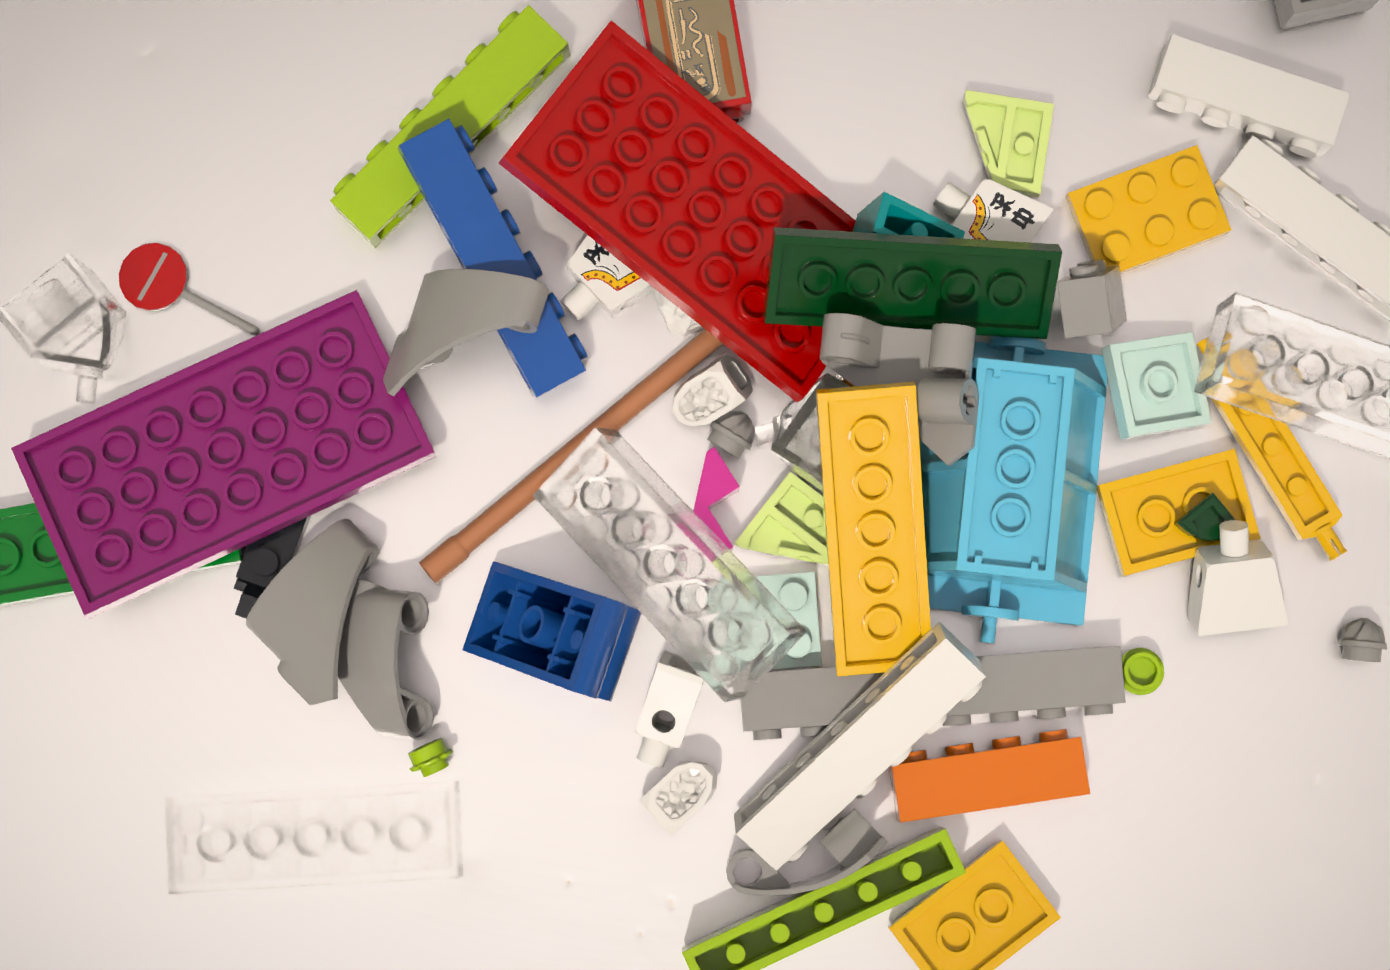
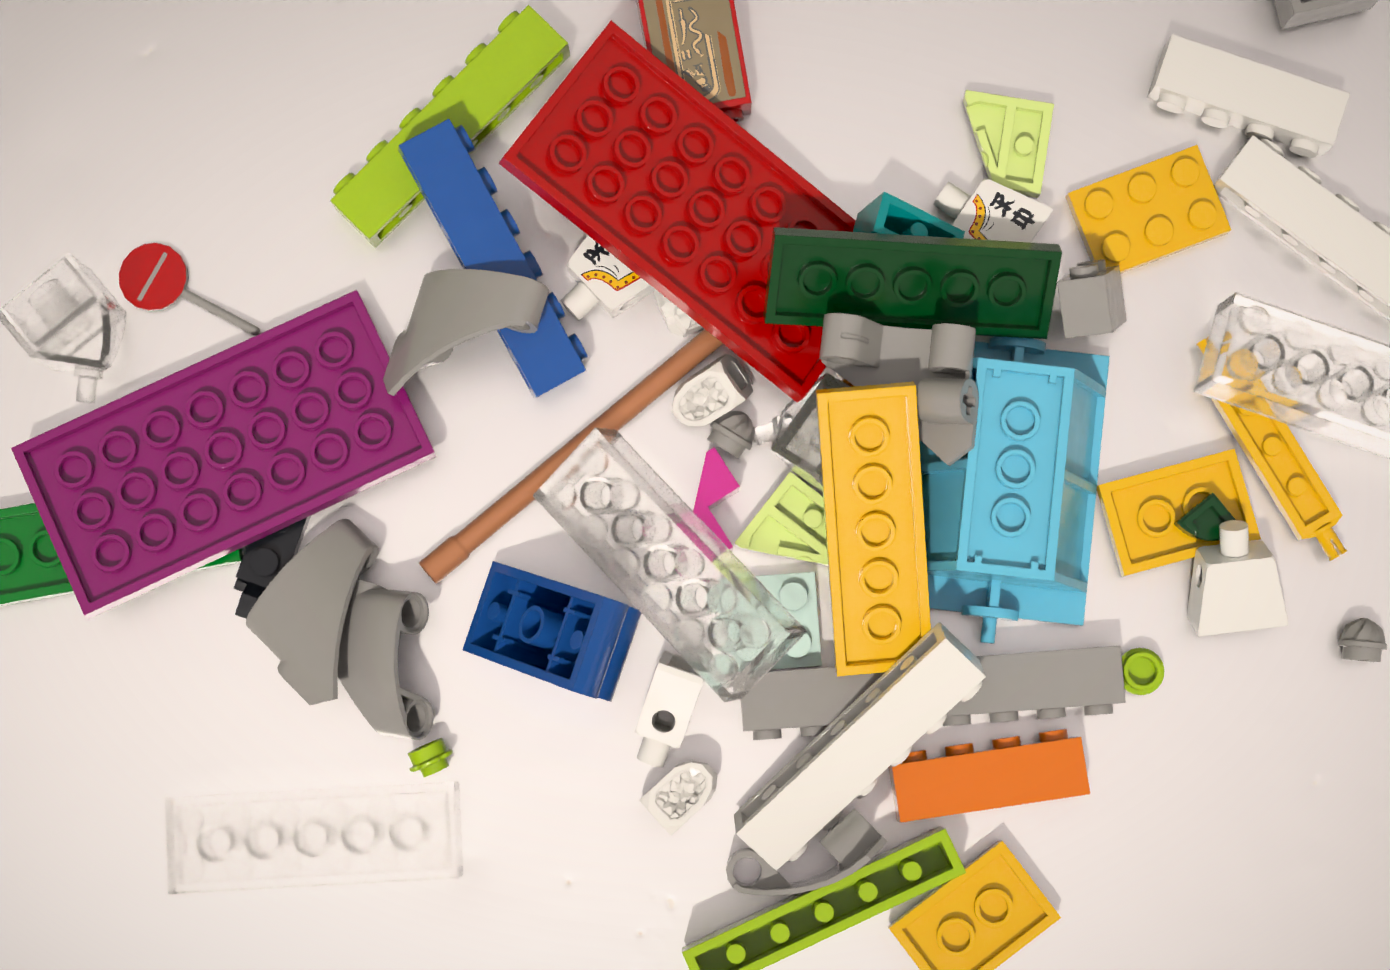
light aqua plate [1101,332,1212,440] -> none

